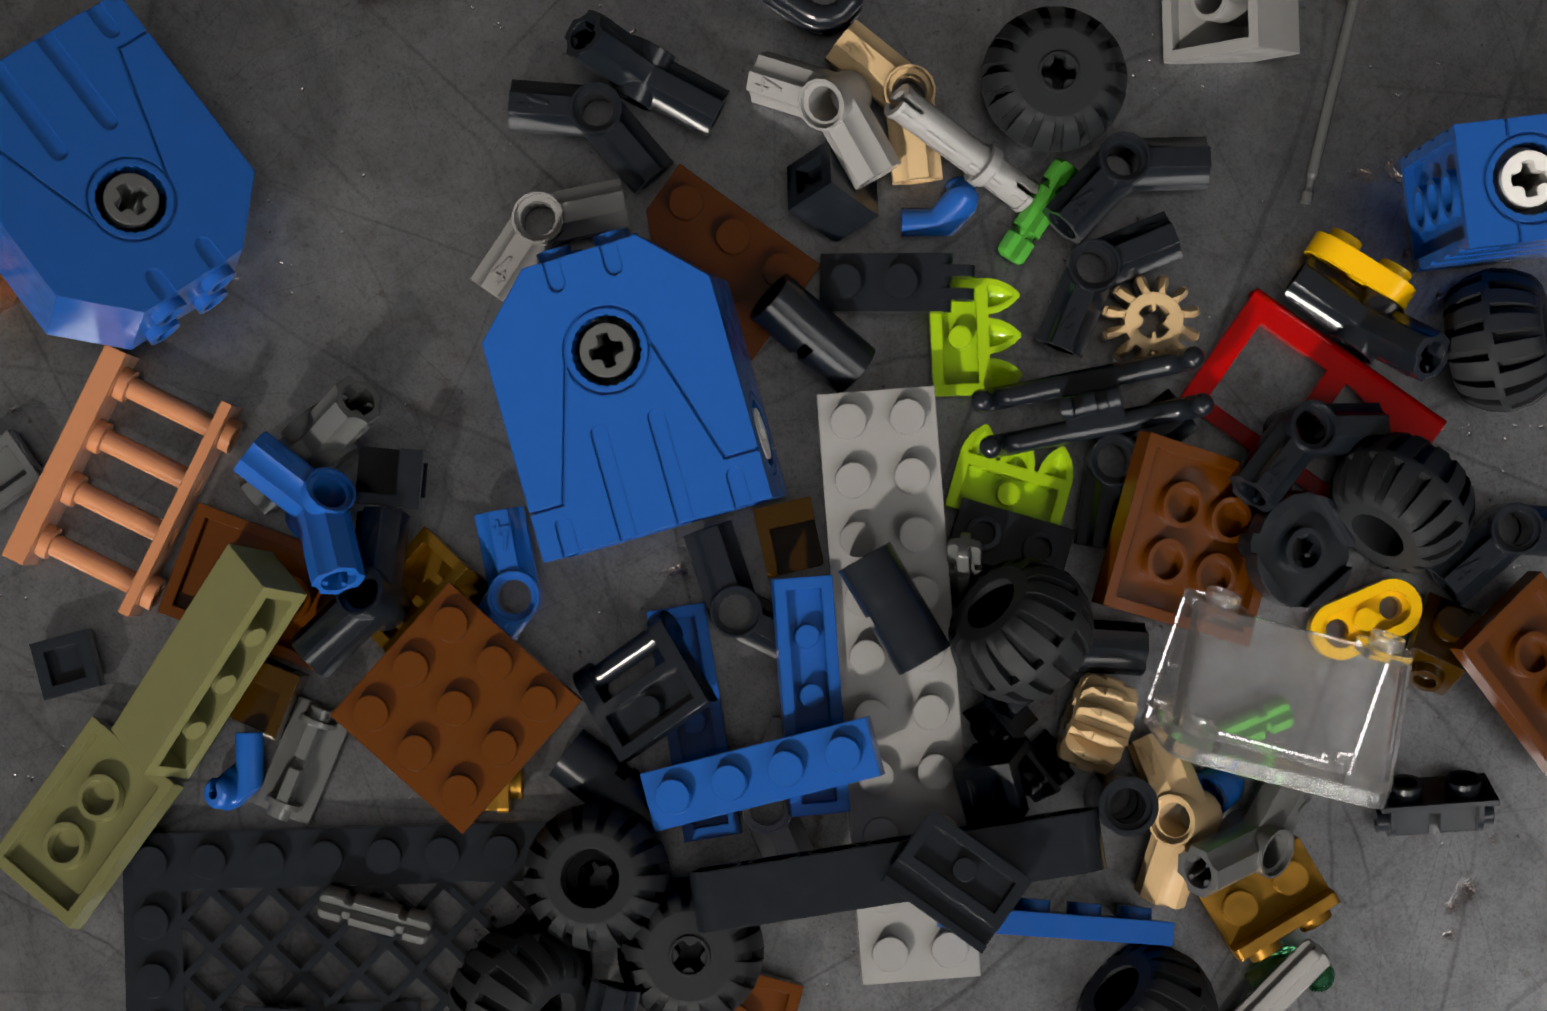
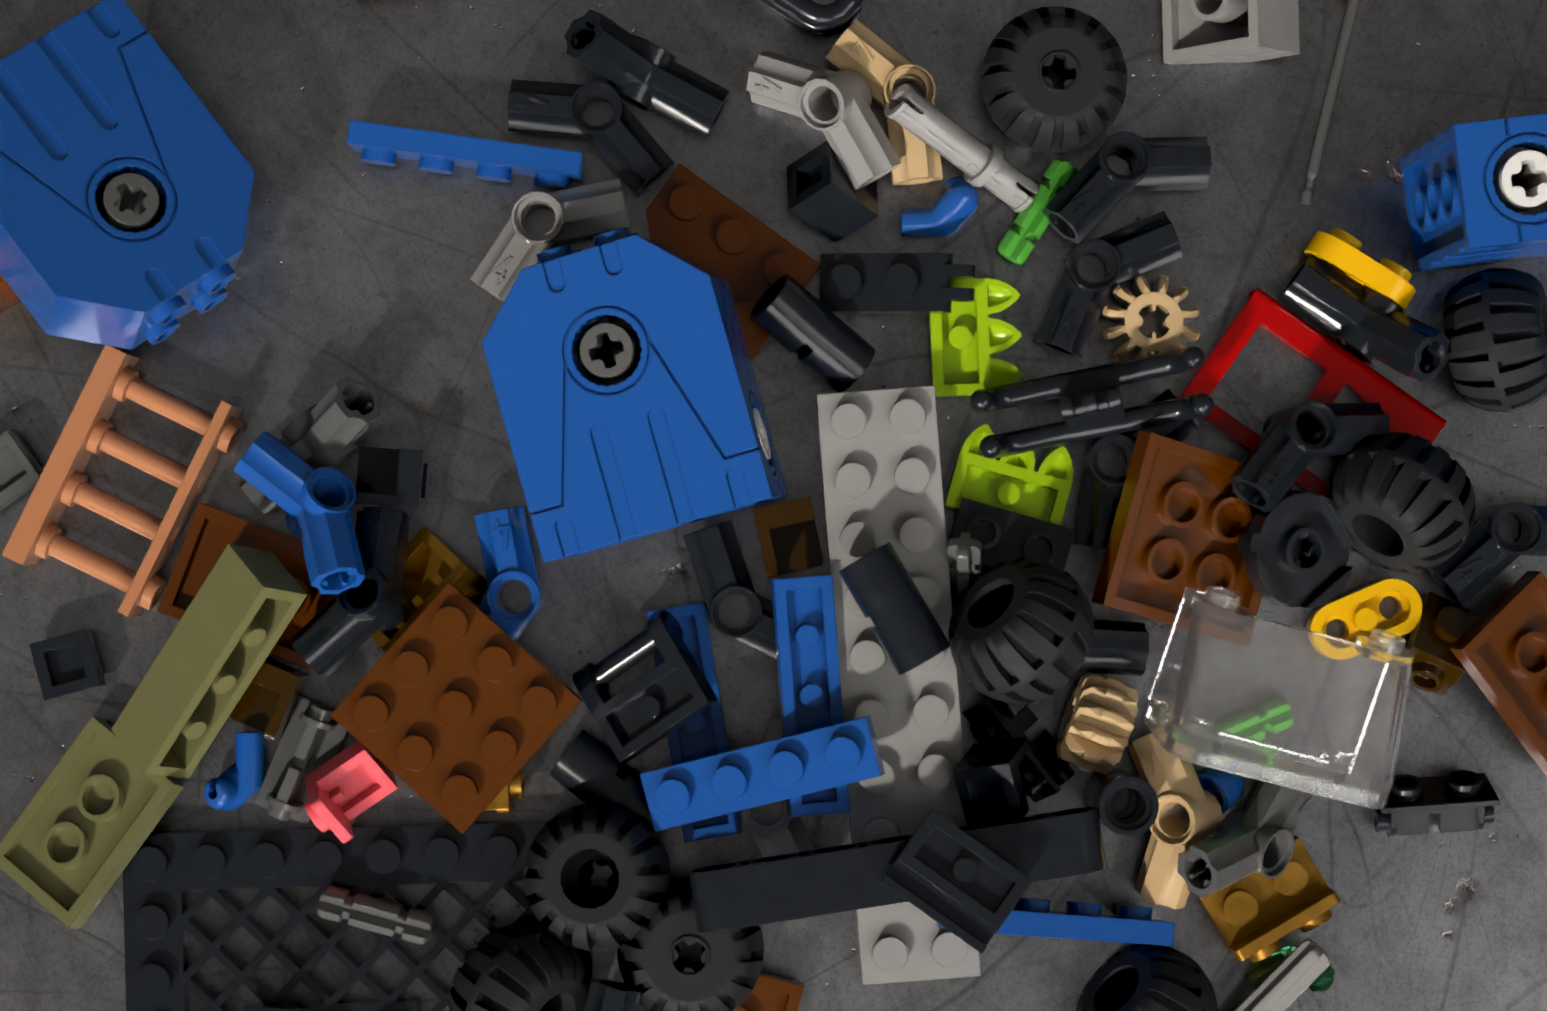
none -> coral bracket [304,740,398,844]
none -> blue plate [347,120,586,190]

